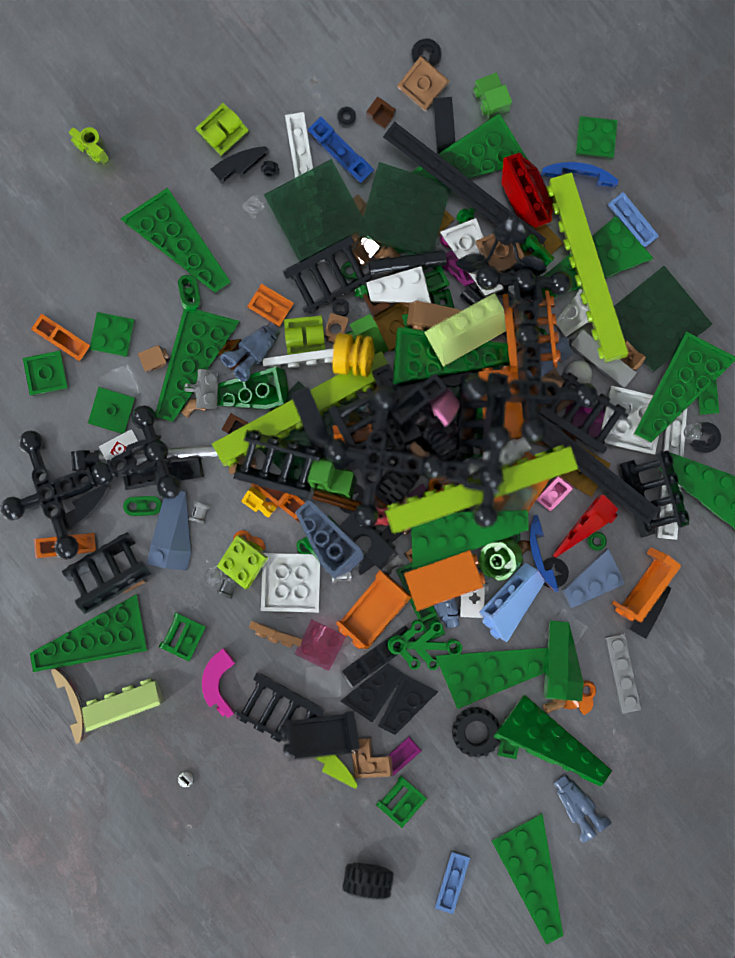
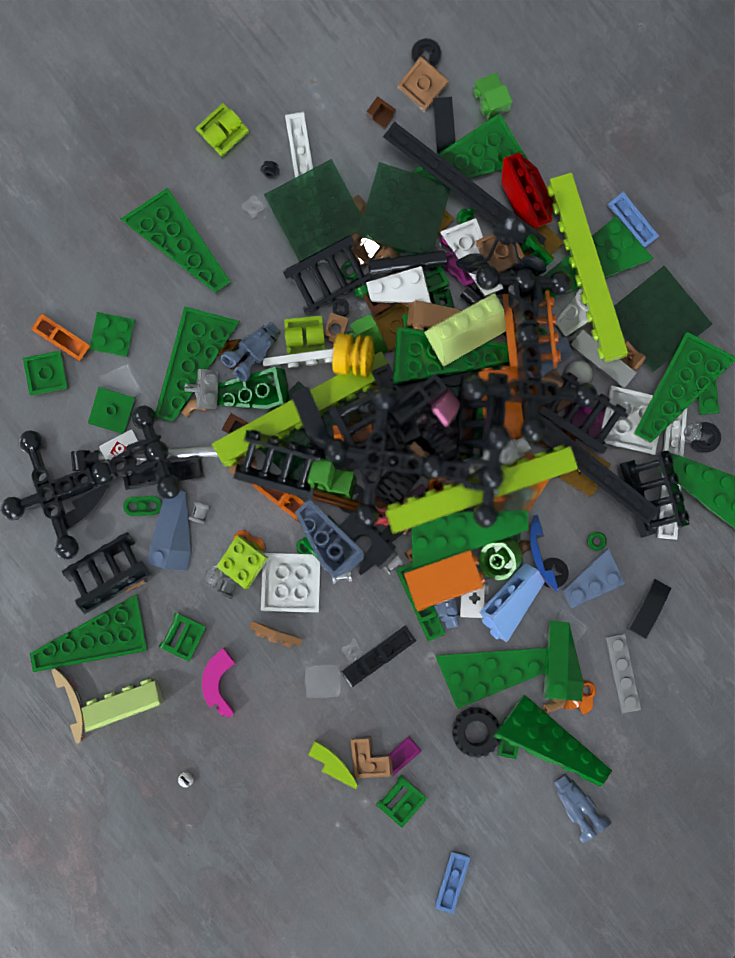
orange slope [33,533,96,559] -> none
lime plate [68,127,109,165] -> none
medium nougat brick [138,345,169,373] -> none
green plate [178,275,200,311] -> none
black slope [210,146,269,185] -> none
black fence [234,672,325,742] -> none
yellow plate [241,486,277,518] -> none
orange plate [247,283,294,327] -> none
black panel [280,711,360,761] -> none
clear pink plate [295,619,347,671] -> none
blue slope [307,117,374,183] -> none
orange panel [336,570,412,649] -> none
black plate [337,107,356,126] -> none
black wing [340,663,404,722] -> none
black tyre [342,863,394,900] -> none
black wing [378,674,438,735] -> none
green plant [388,620,462,670] -> none
green wing [491,813,564,945] -> none
bright pink slope [536,475,574,512] -> none
blue slope [541,162,618,188] -> none
red wedge [551,494,618,558] -> none
green plate [575,116,618,159] -> none
orange panel [611,547,682,622] -> none

